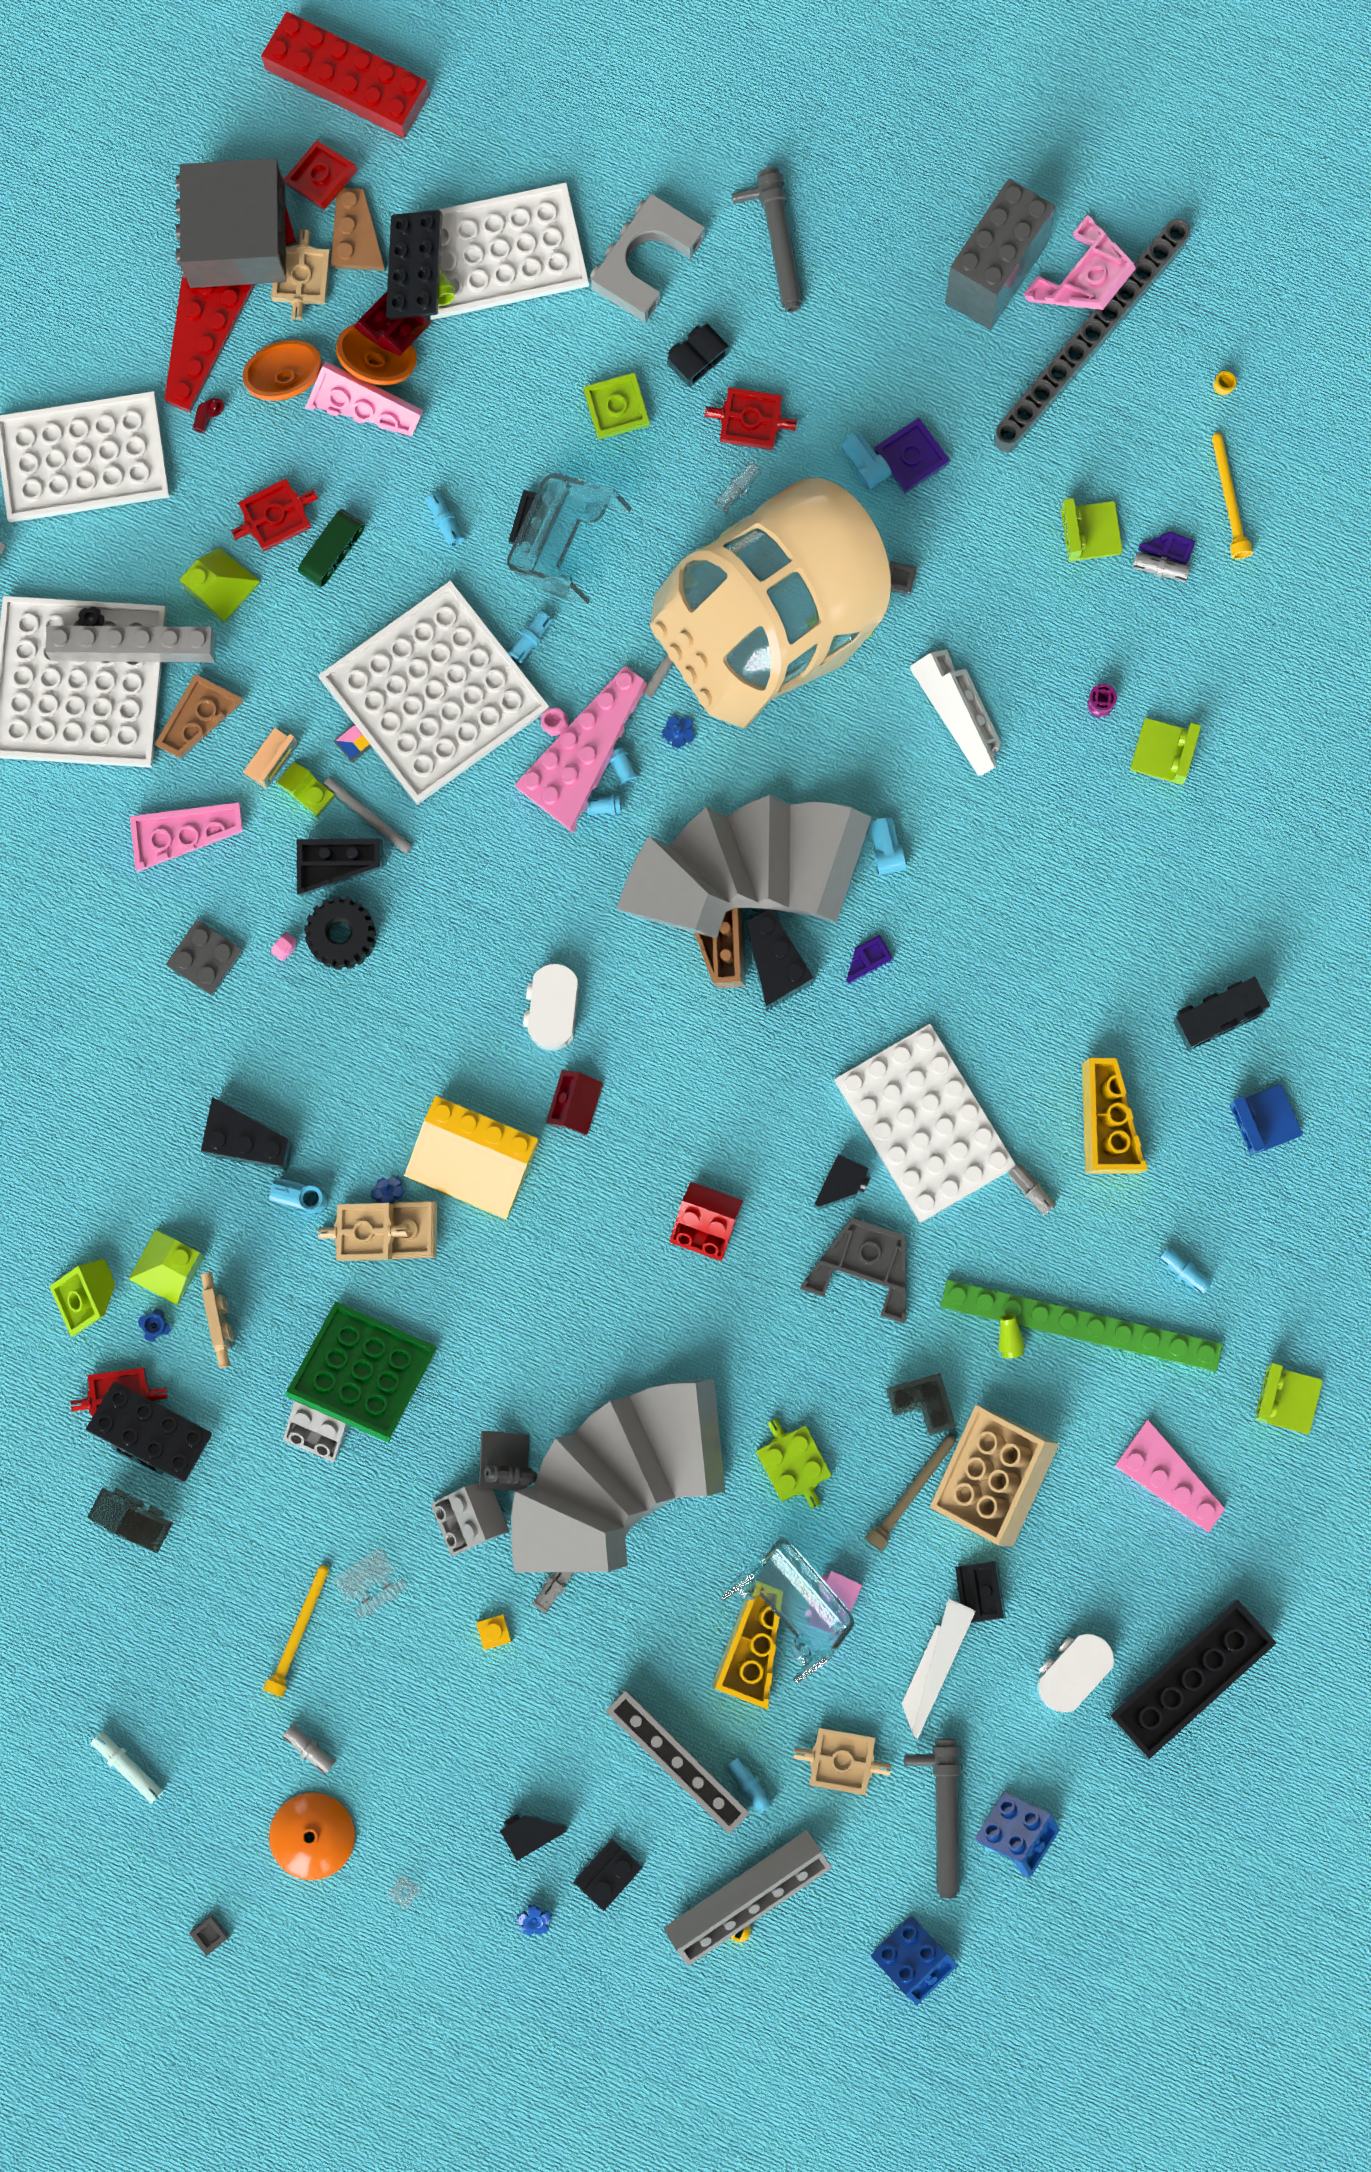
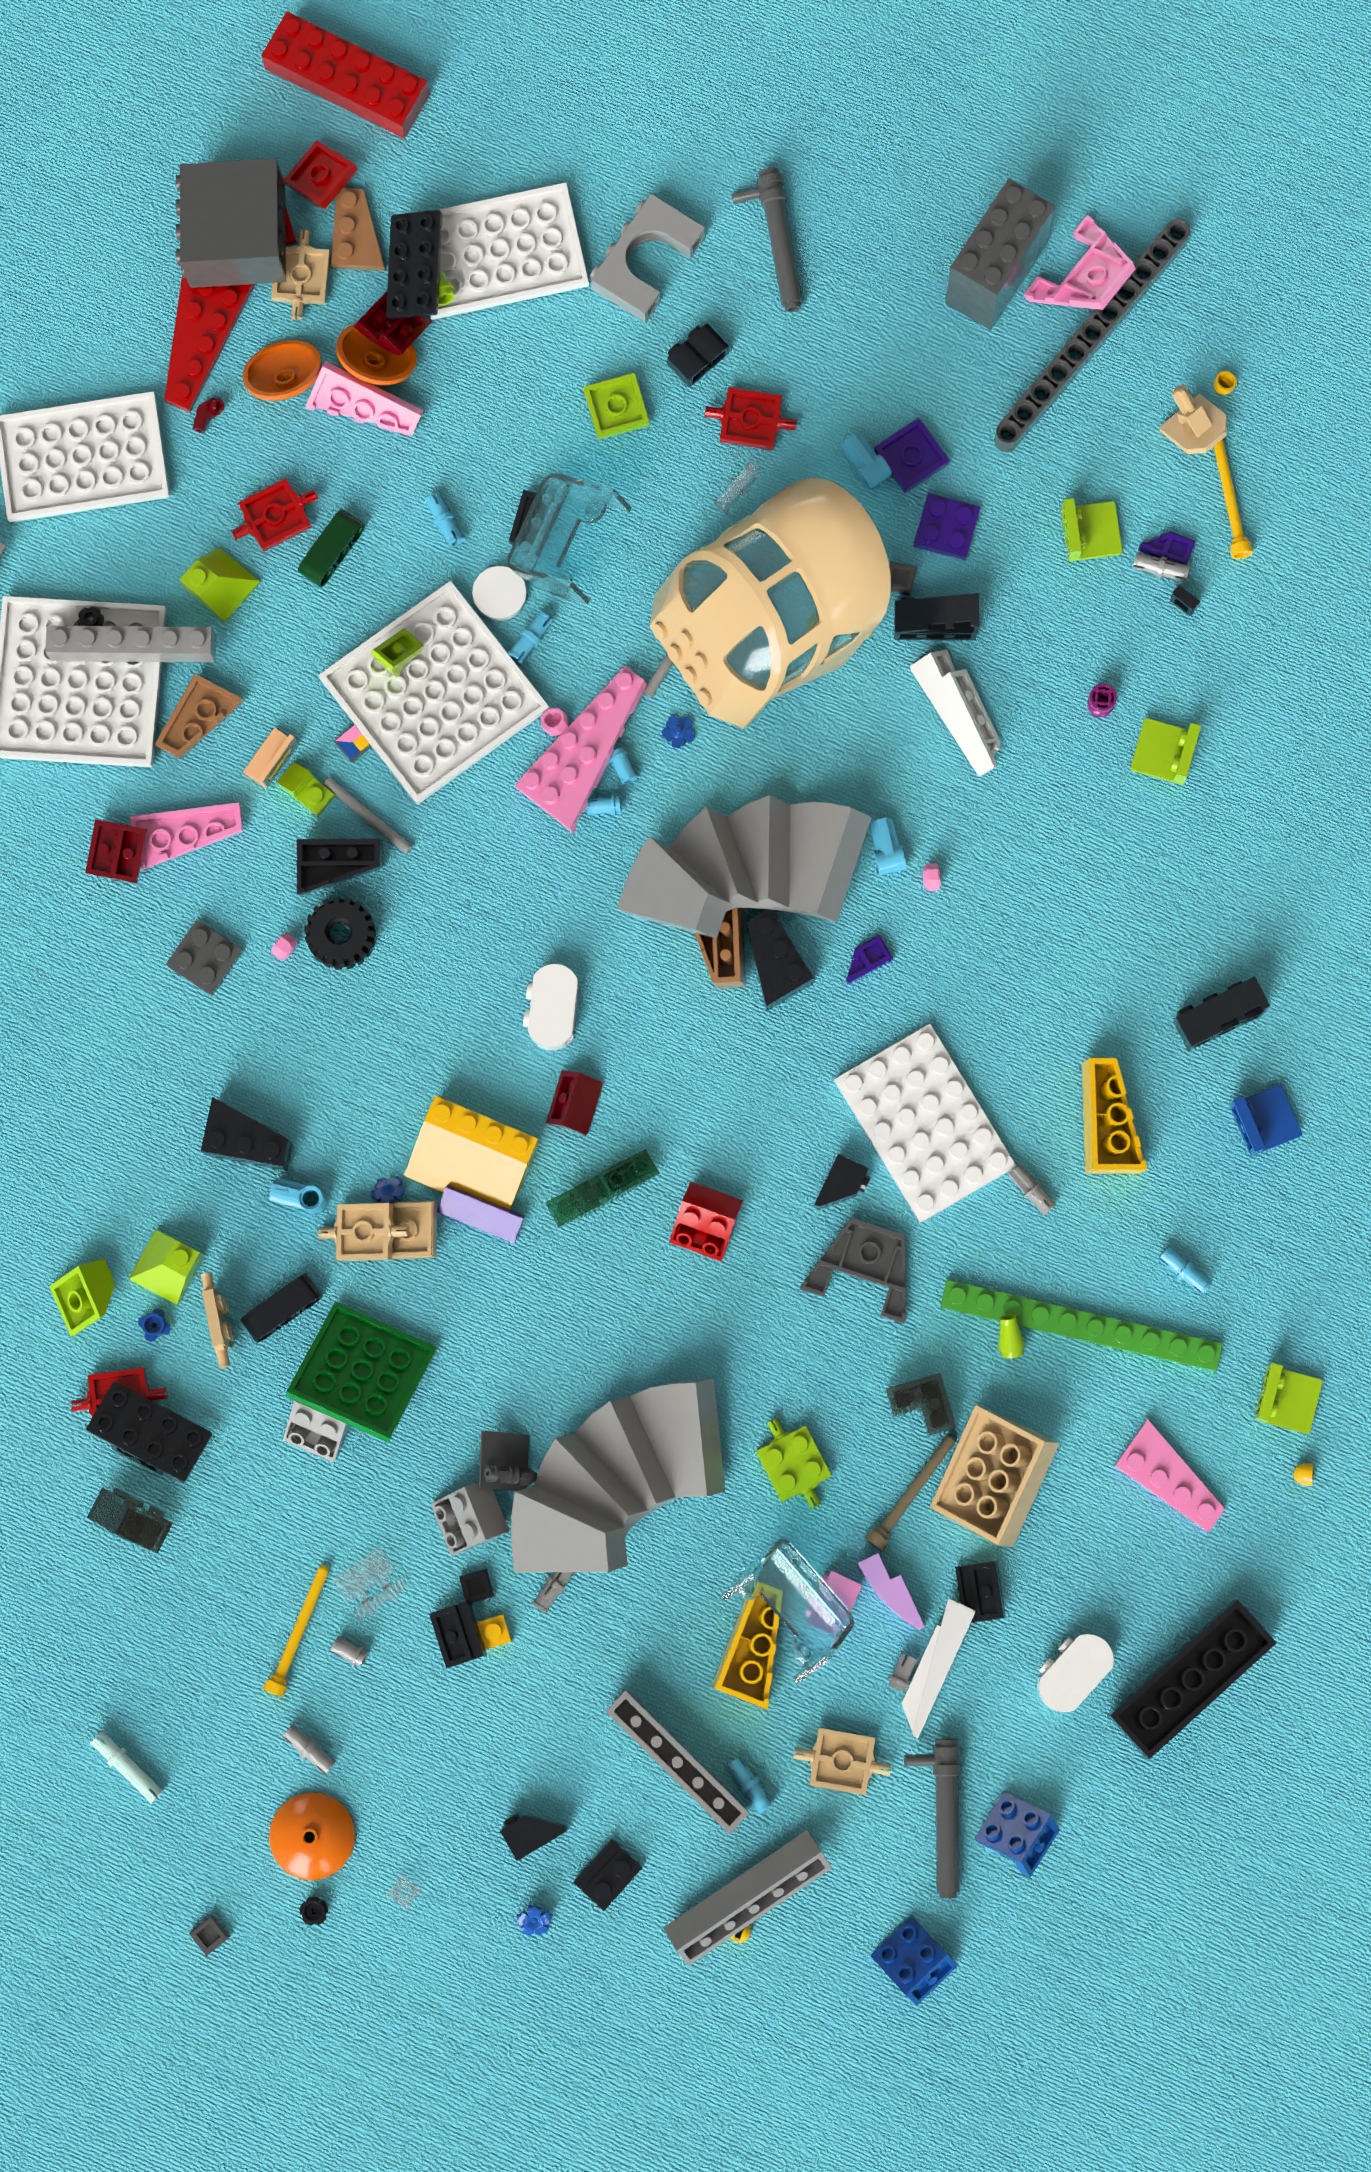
none -> dark red slope [85,819,148,883]
none -> black beam [240,1273,323,1343]
none -> black plate [300,1896,328,1925]
none -> light grey pin [330,1636,369,1667]
none -> lime slope [371,628,425,678]
none -> black plate [429,1600,487,1669]
none -> tile [437,1185,525,1243]
none -> black tile [459,1569,494,1603]
none -> white tile [472,566,527,621]
none -> clear green slope [546,1149,659,1228]
none -> lavender slope [857,1553,925,1630]
none -> light grey pin [888,1653,918,1692]
none -> black wedge [894,593,979,640]
none -> dark purple plate [913,493,980,561]
none -> bright pink tile [922,863,940,891]
none -> tan piece [1159,385,1228,454]
none -> black tile [1170,585,1200,616]
none -> yellow hinge [1293,1463,1313,1486]

